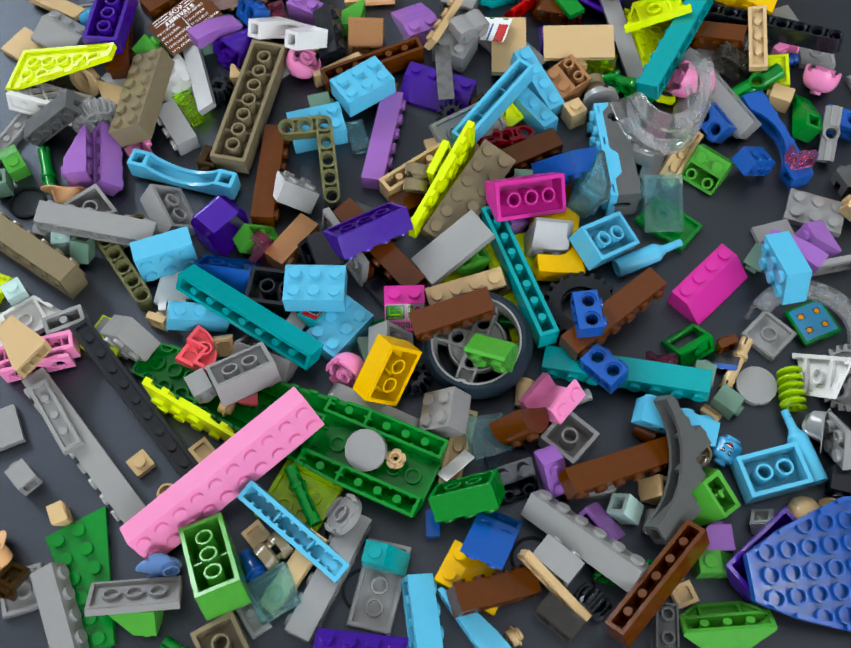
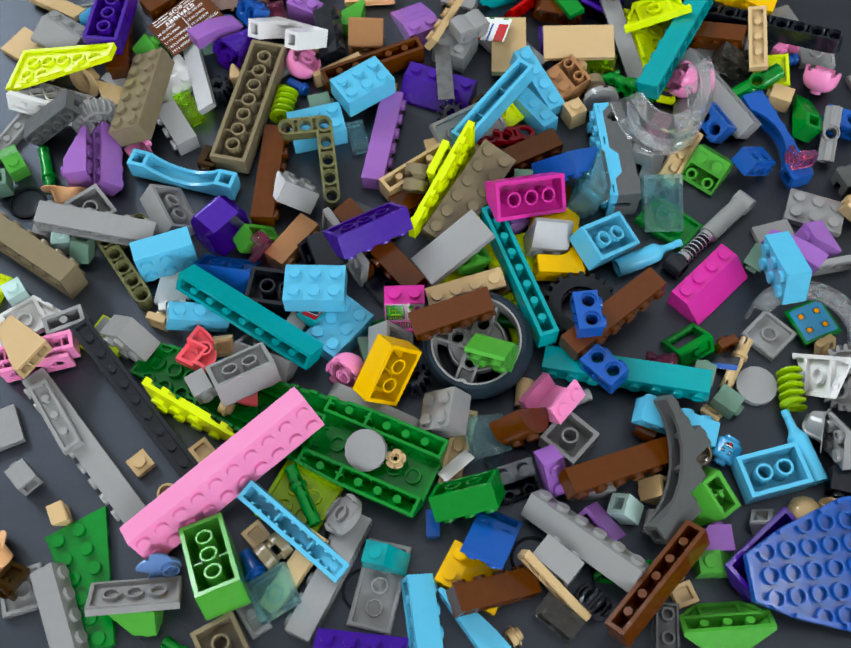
none -> lime piece [269,84,299,124]
none -> blue pin [287,77,310,96]
none -> piece [661,190,756,279]
none -> tan plate [814,333,836,355]

